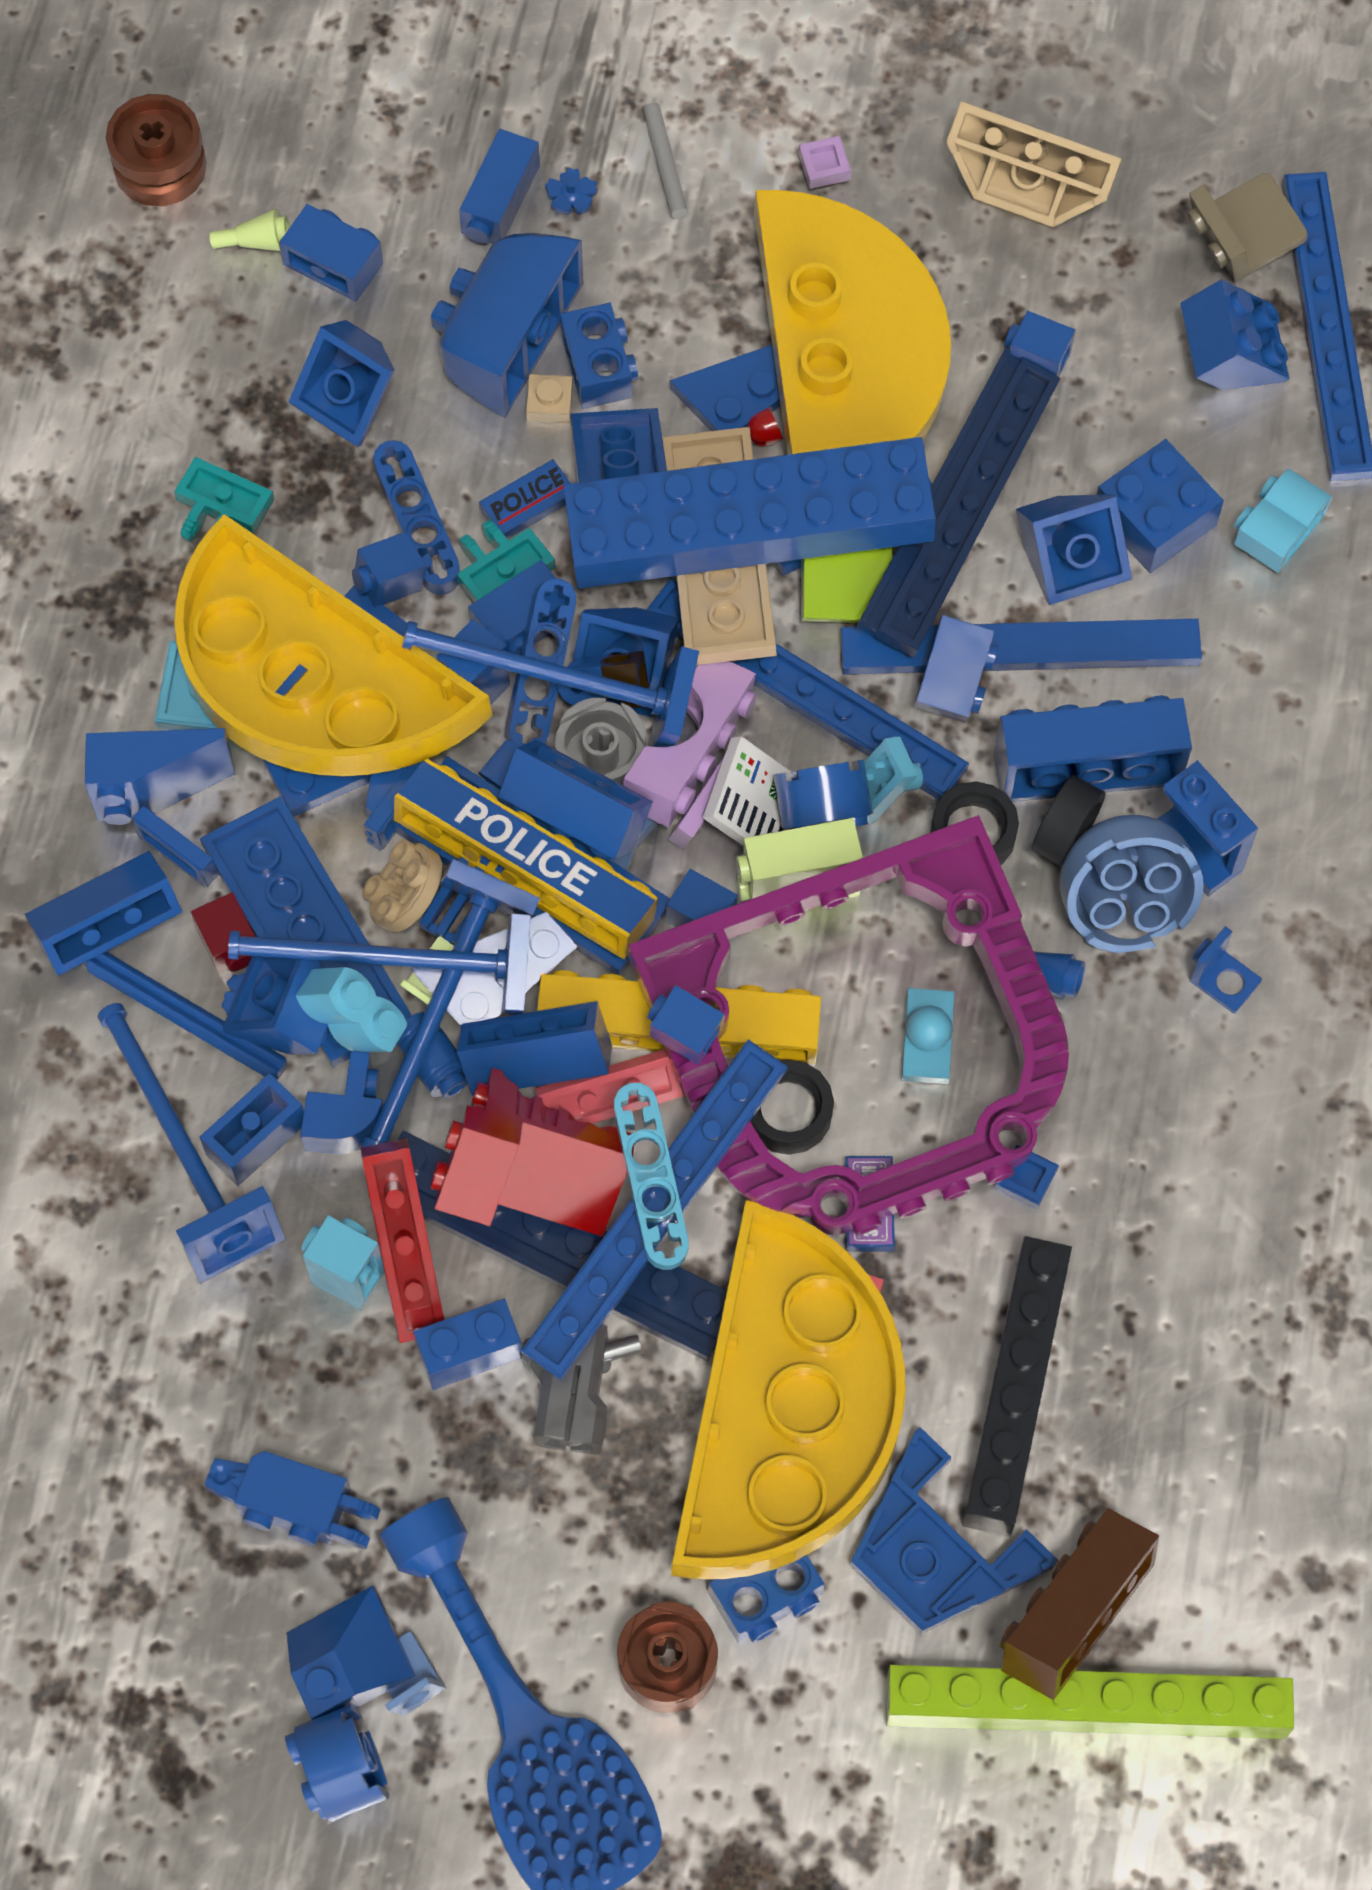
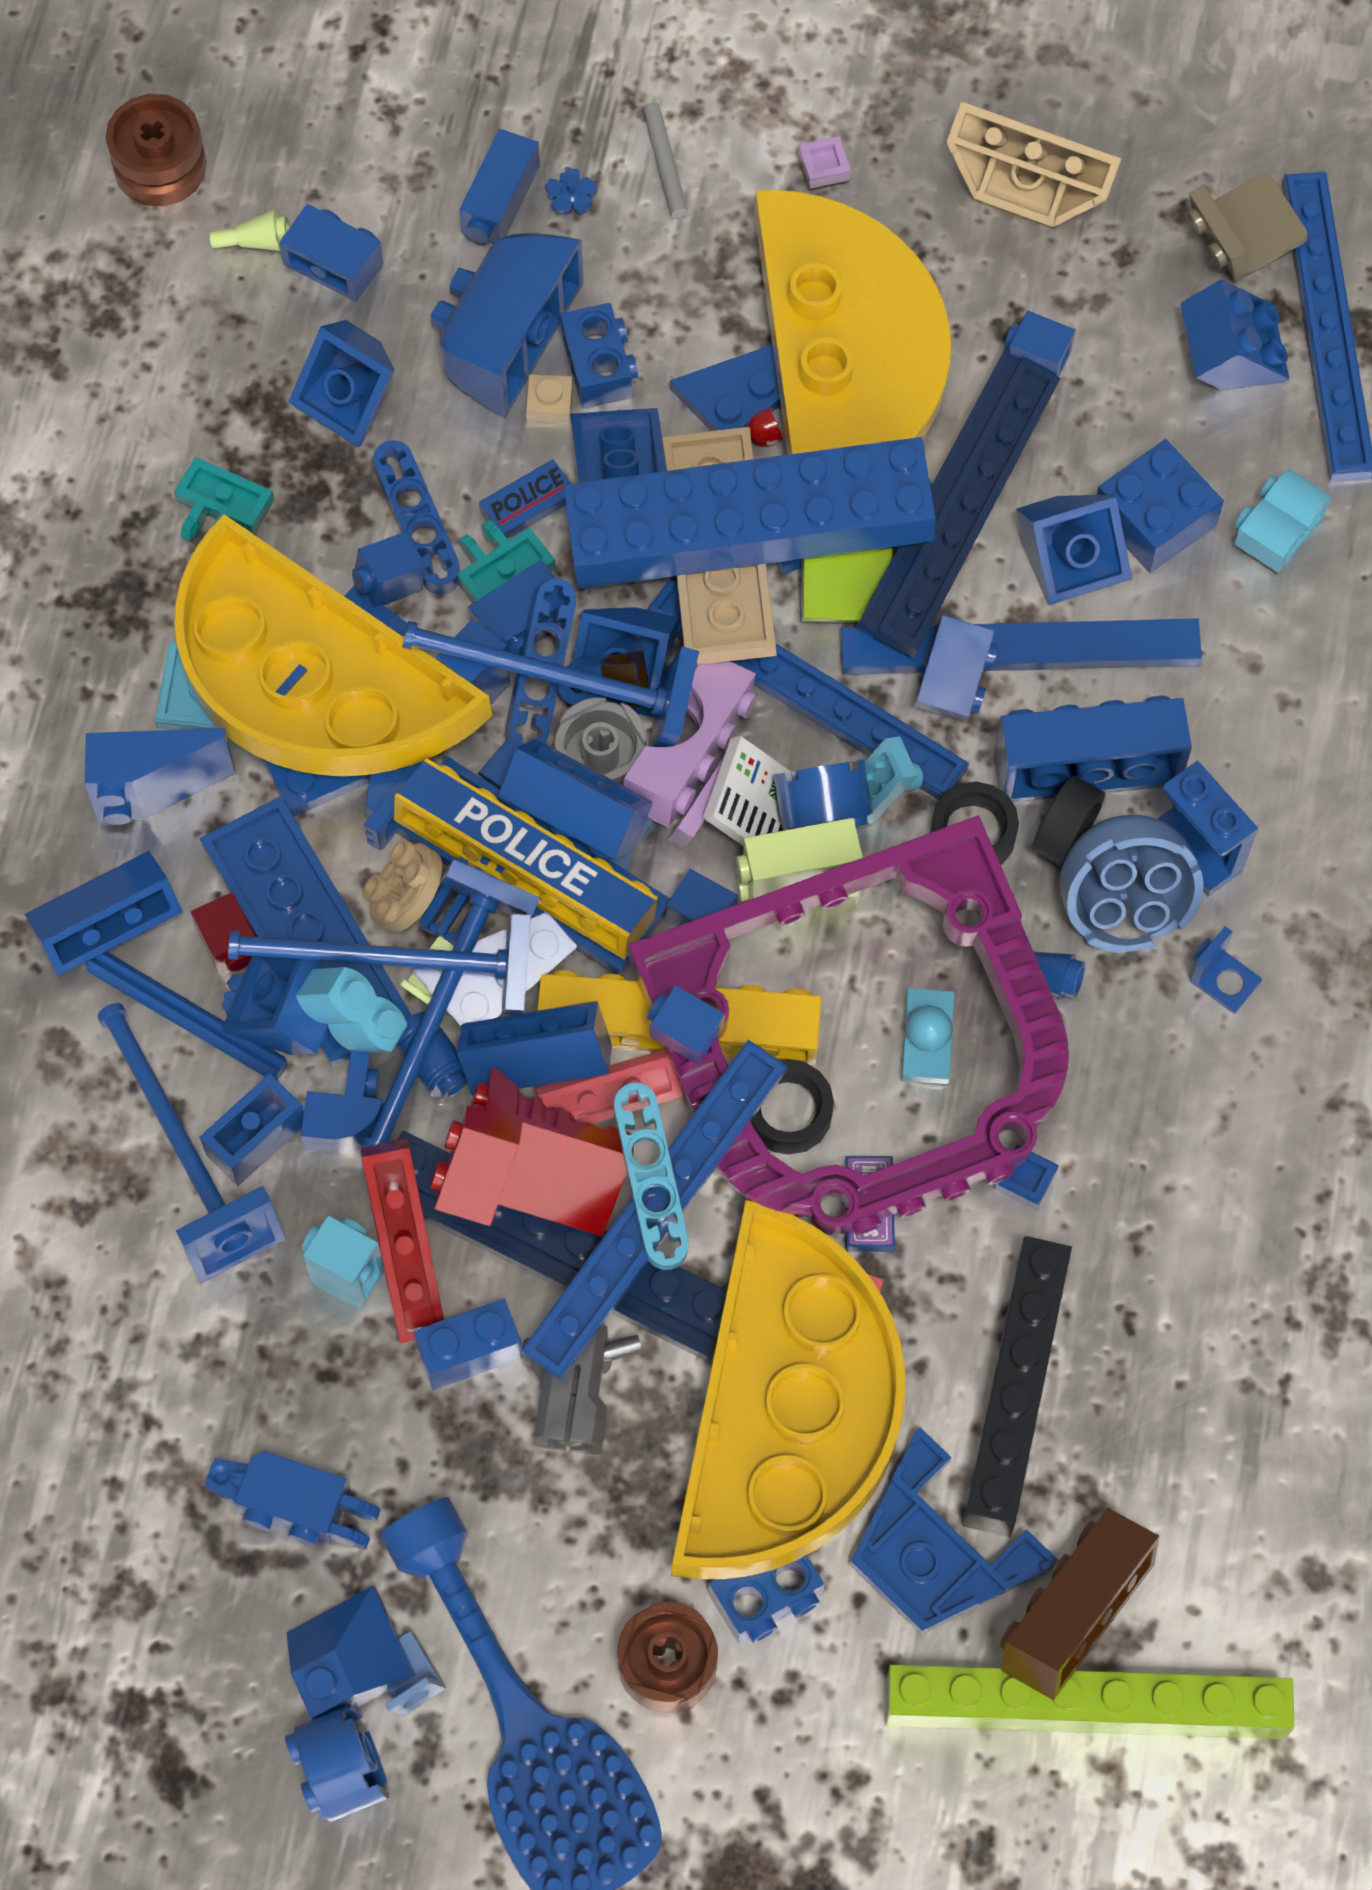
blue tile [133,806,218,887] -> none

